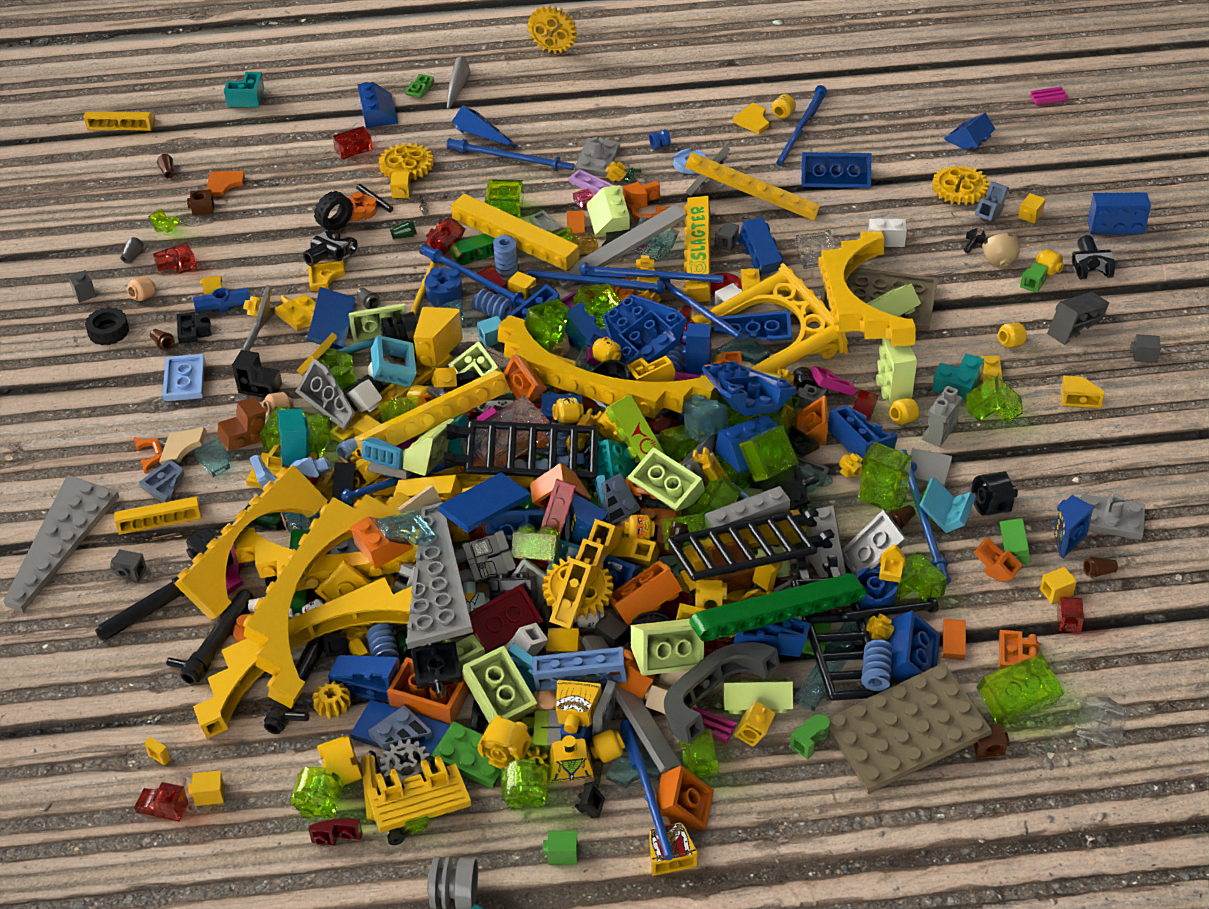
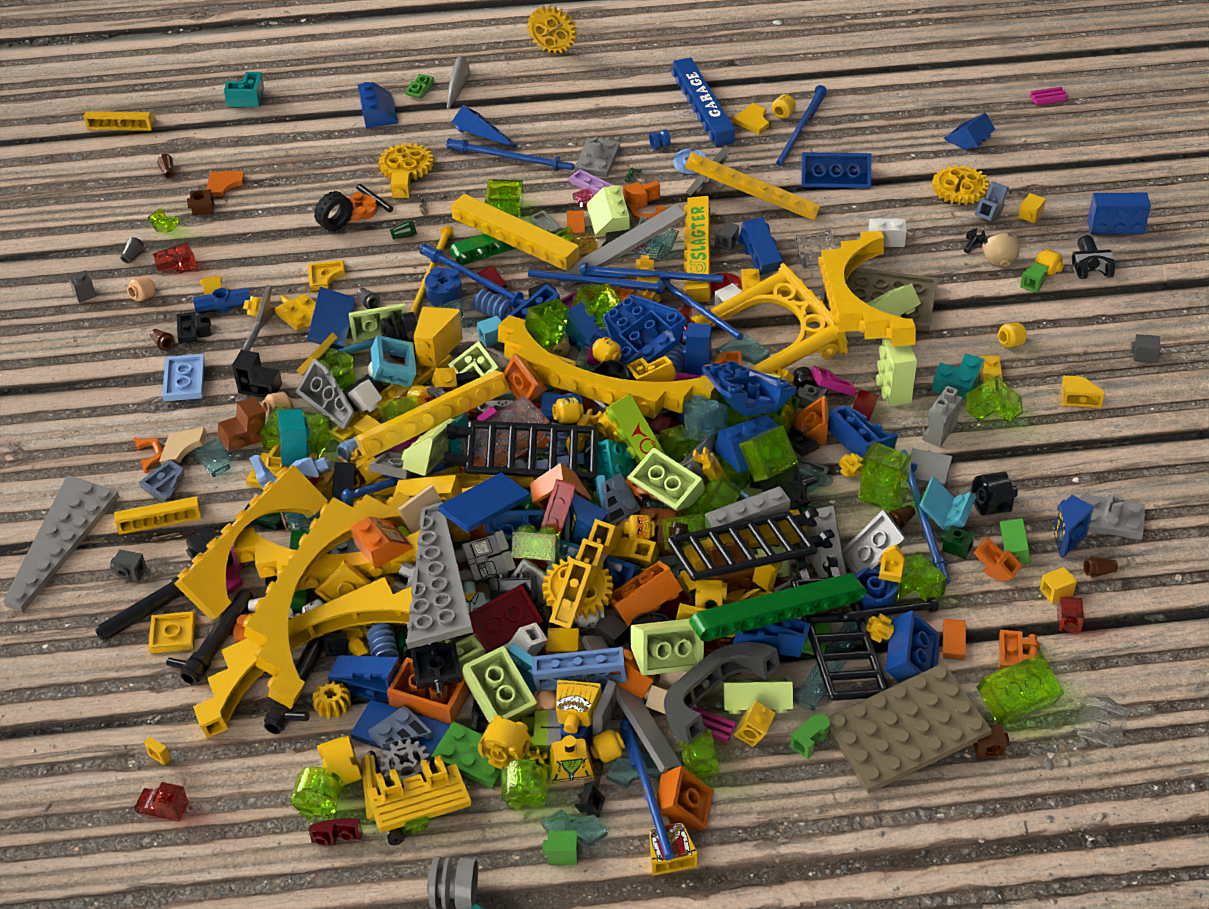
black tyre [85,307,129,345] -> none
yellow brick [188,770,225,806] -> none
black connector [303,229,358,266] -> none
clear red brick [332,126,373,160] -> none
dark azure slope [362,437,402,470] -> none
clear light blue tile [377,510,436,545] -> none
clear red brick [425,216,466,256] -> none
medium blue piece [493,235,518,276] -> none
yellow brick [508,271,536,300] -> none
yellow gear [605,161,627,182] -> none
blue wedge [715,310,792,341] -> none
medium blue piece [861,640,893,691] -> none
yellow head [889,398,919,425] -> none
dark grey wedge [1047,292,1110,345] -> none
none -> yellow tile [148,611,196,654]
none -> clear light blue tile [541,810,608,847]
none -> blue brick [671,57,735,147]
none -> dark green brick [940,526,976,559]

